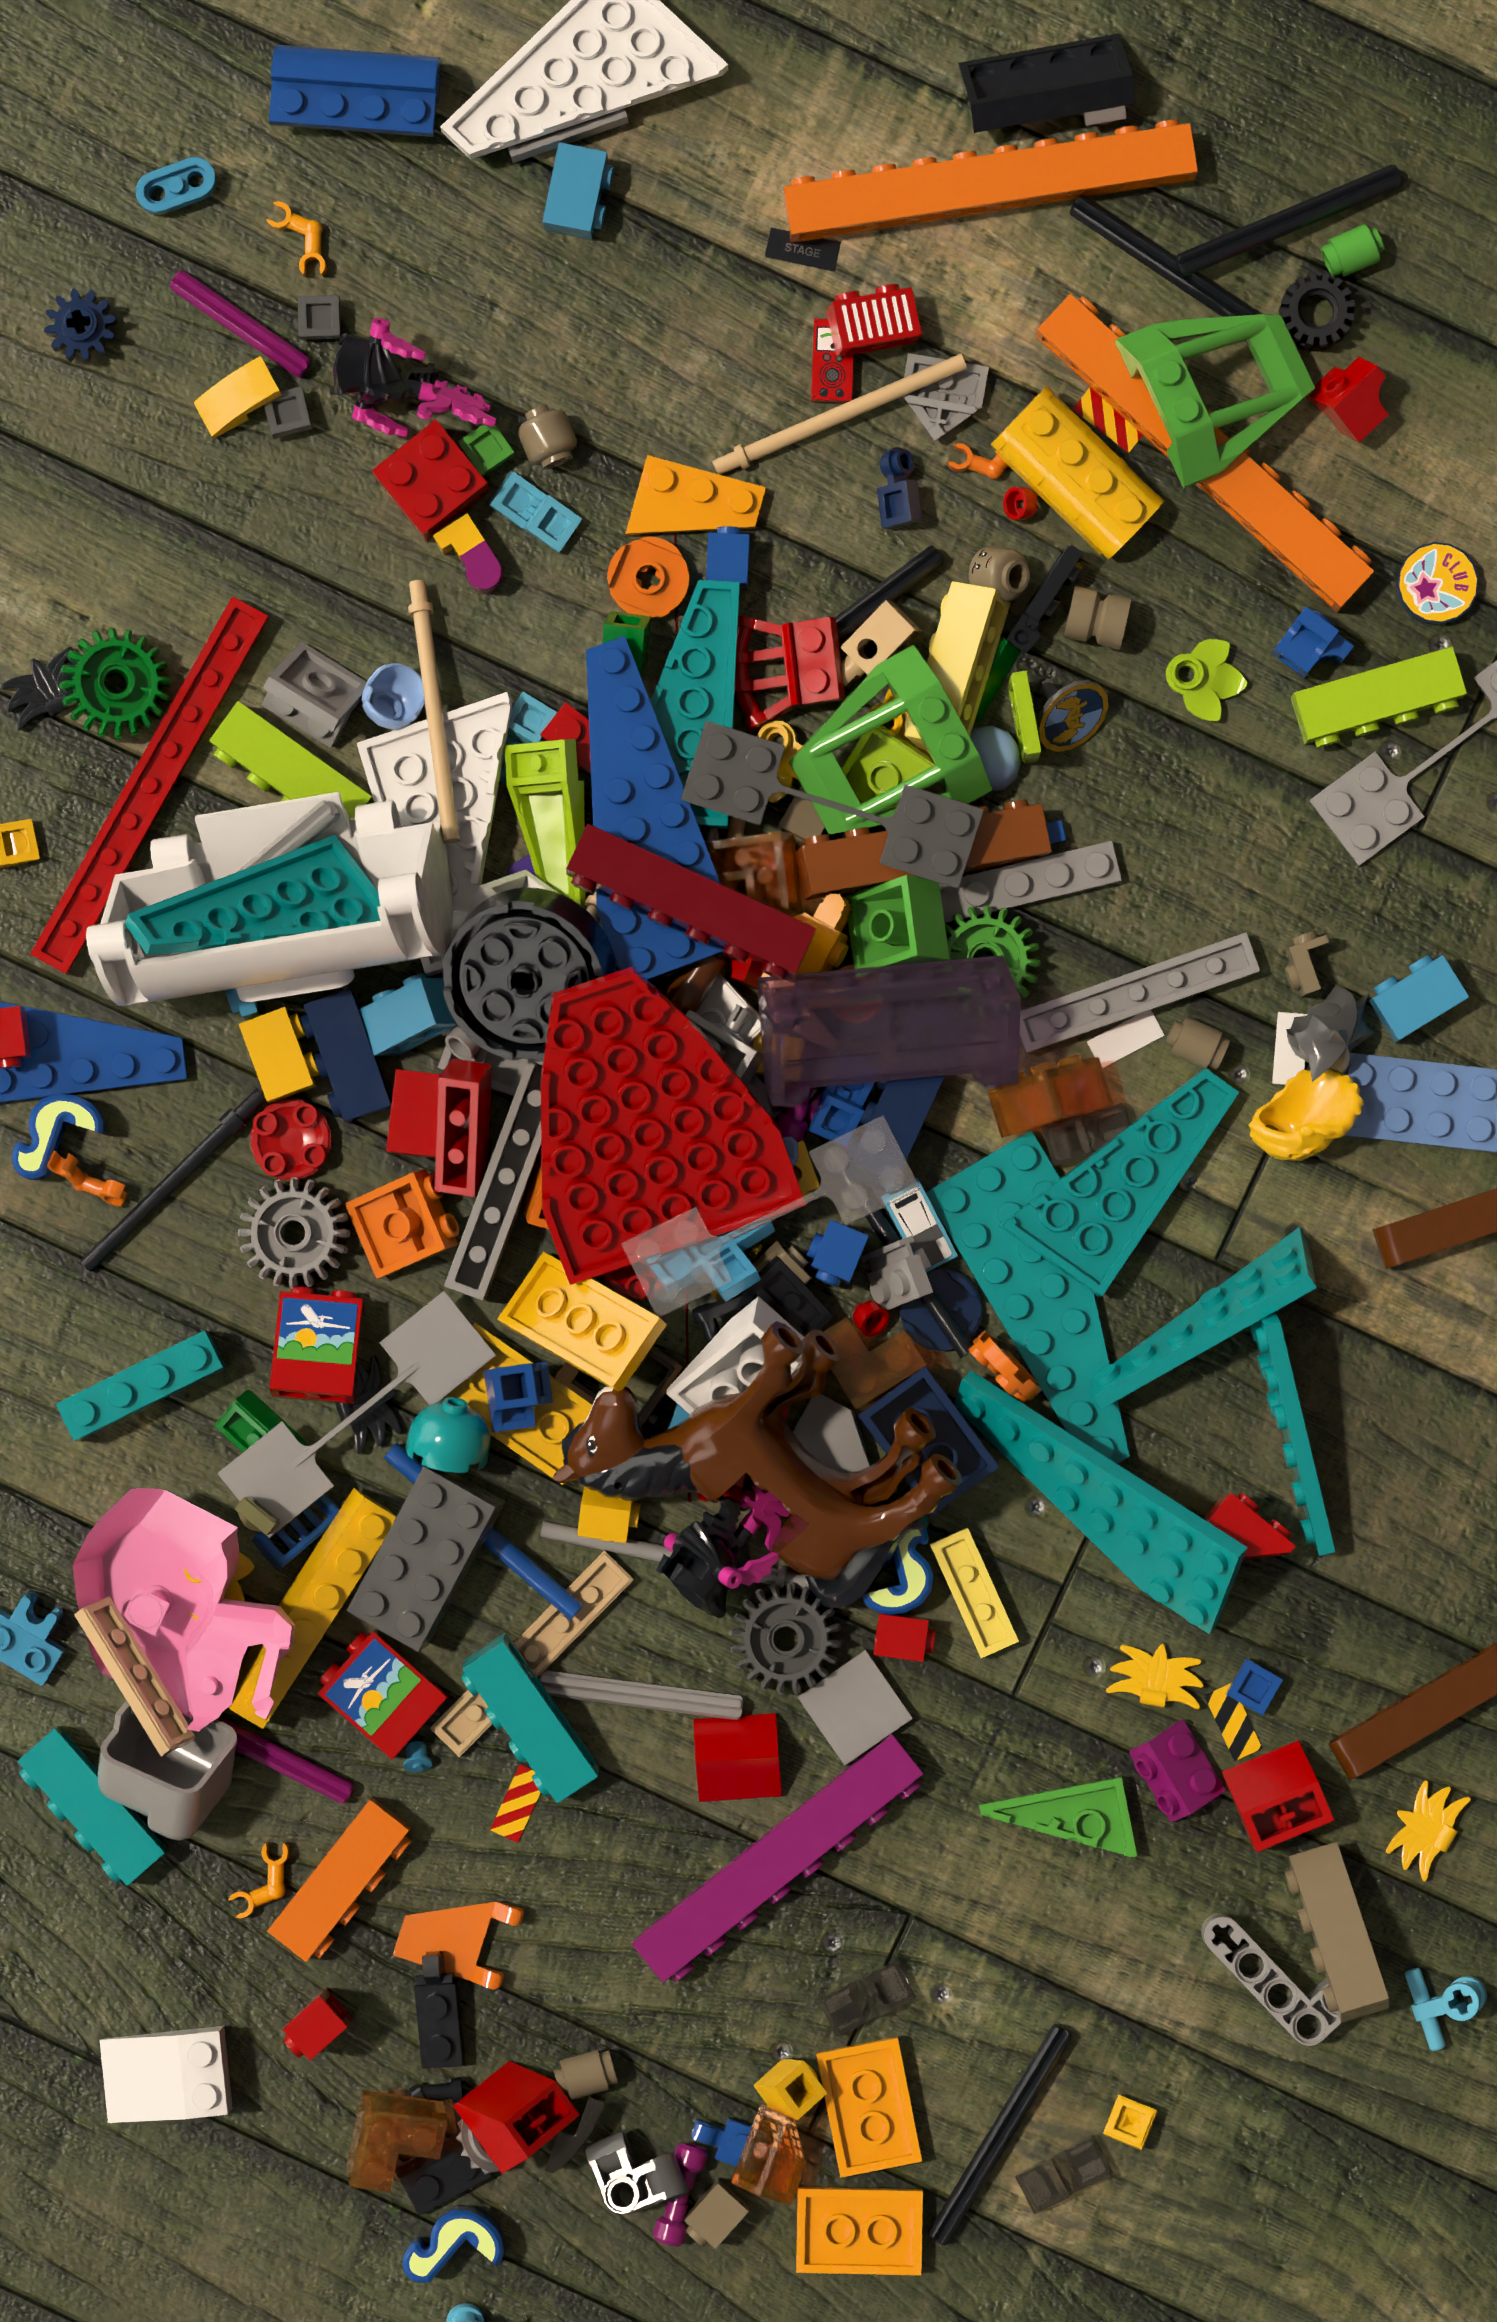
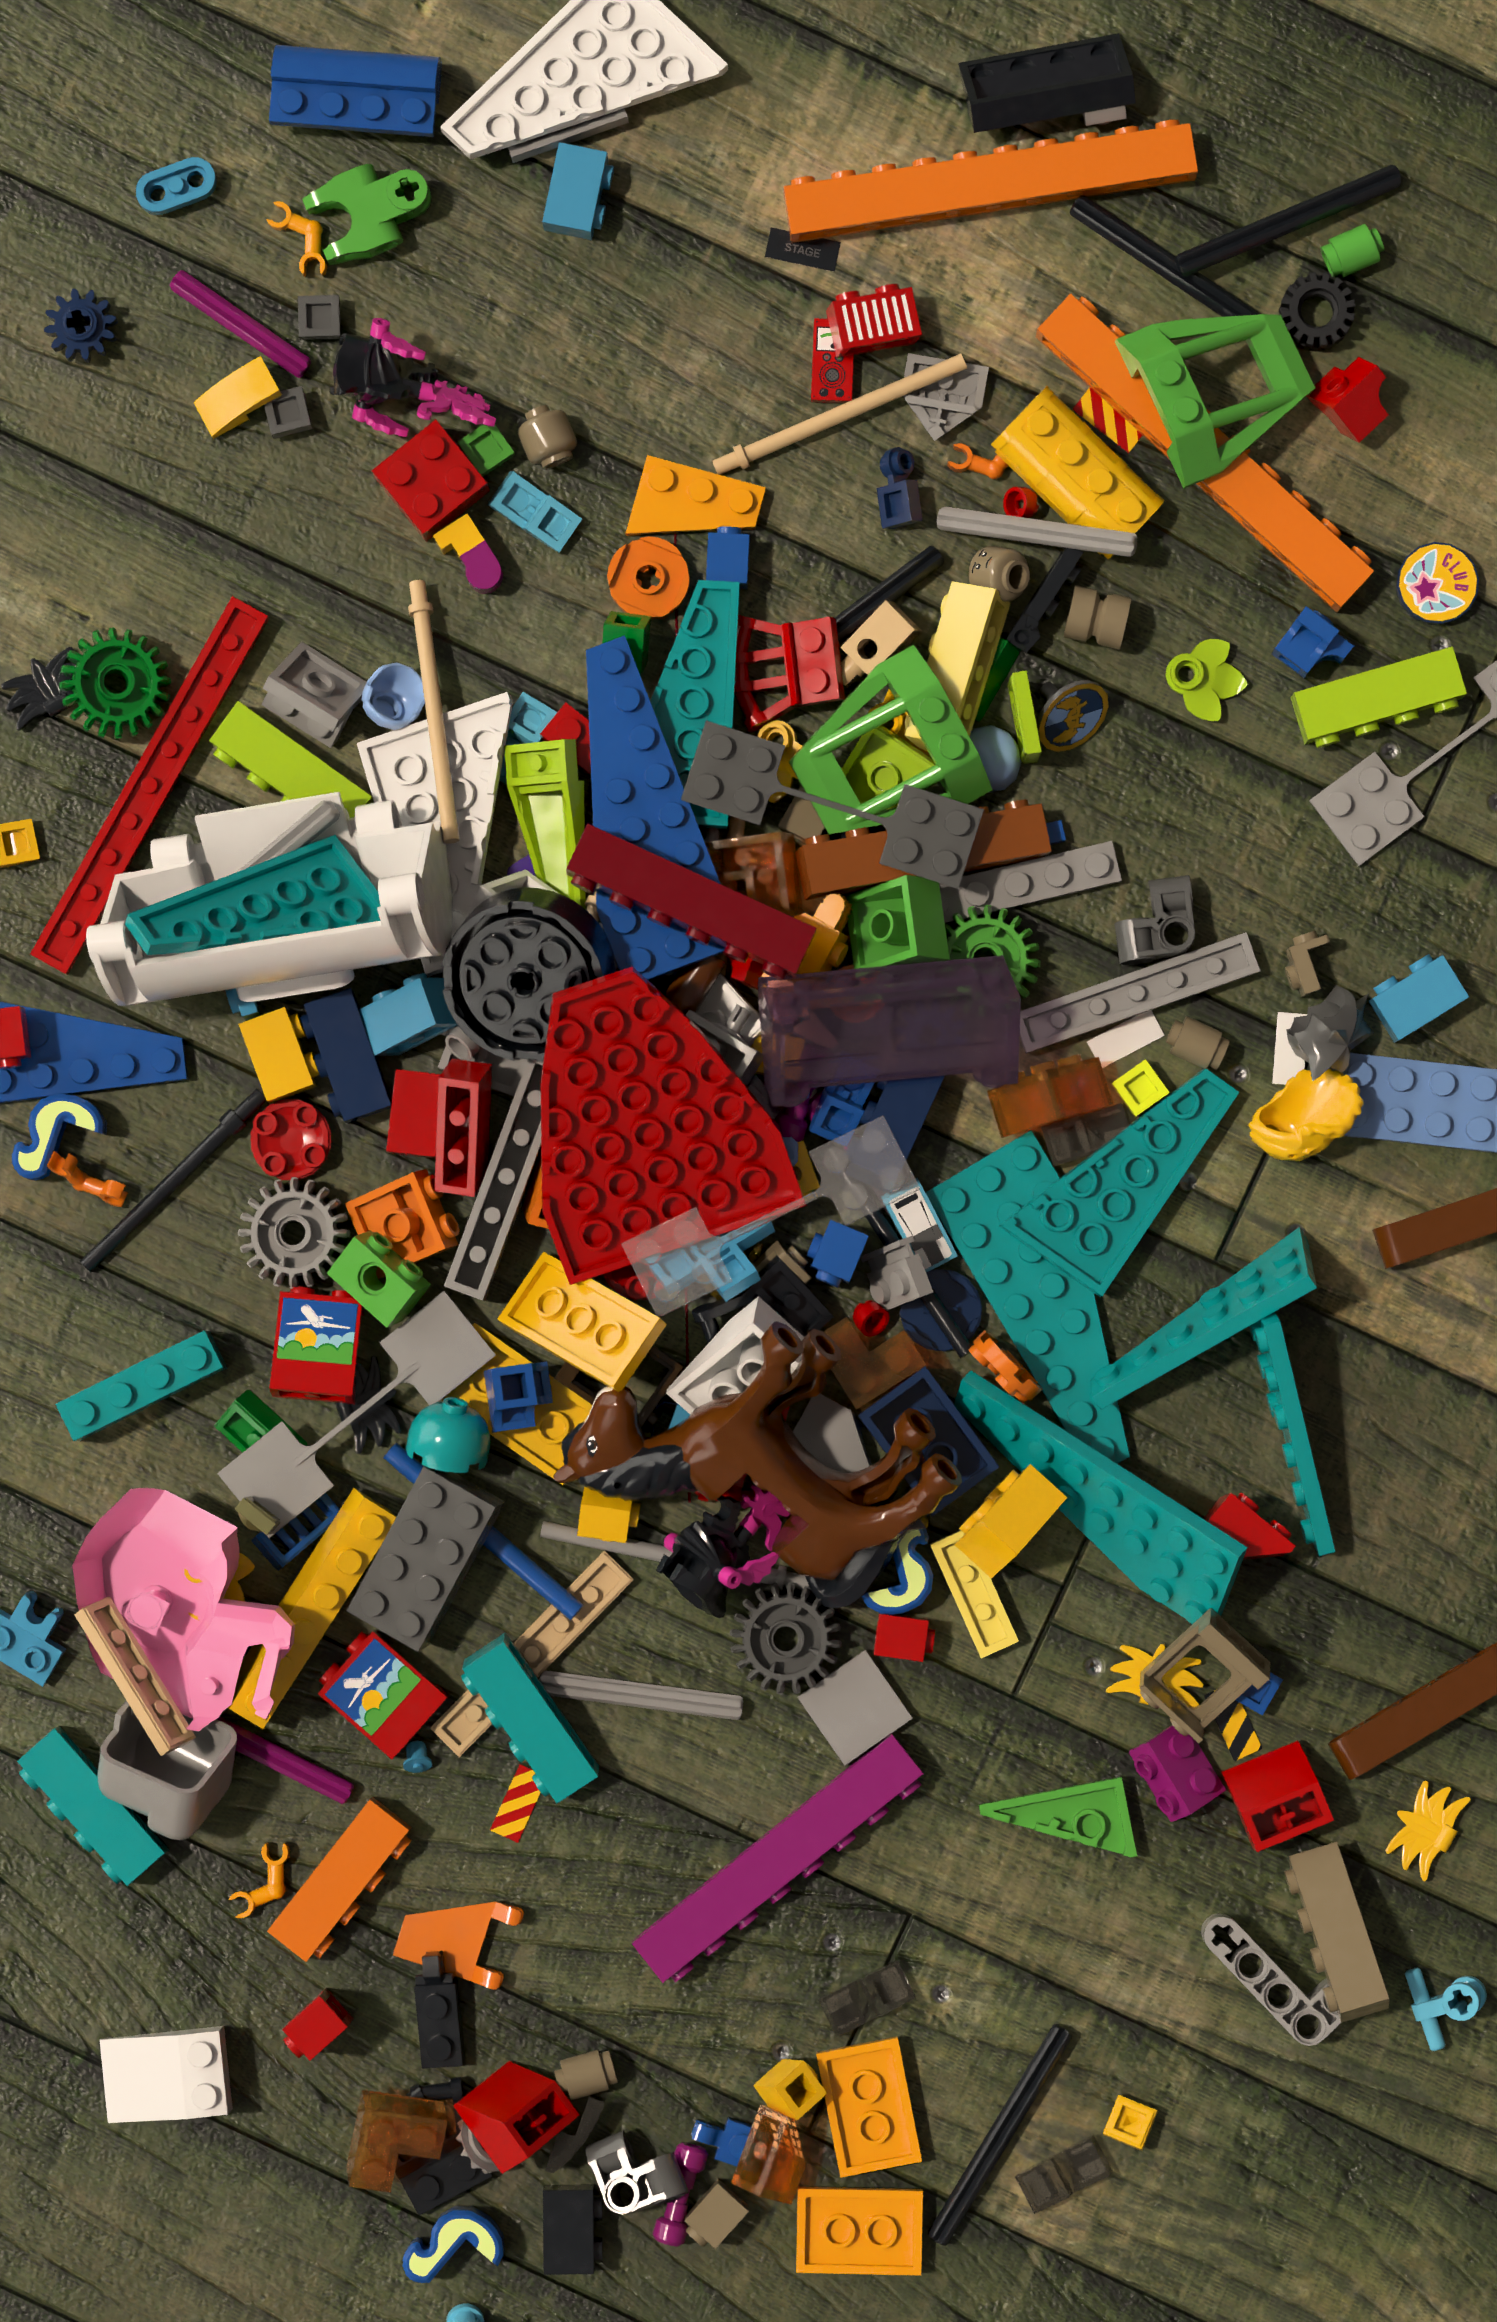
red slope [693,1713,782,1802] -> none
none -> bright green piece [302,164,431,265]
none -> bright green brick [327,1230,431,1328]
none -> black brick [543,2184,603,2275]
none -> light grey axle [937,507,1137,557]
none -> yellow brick [955,1464,1067,1579]
none -> neon yellow plate [1111,1059,1170,1117]
none -> dark grey piece [1114,875,1195,965]
none -> dark tan window [1139,1608,1270,1743]

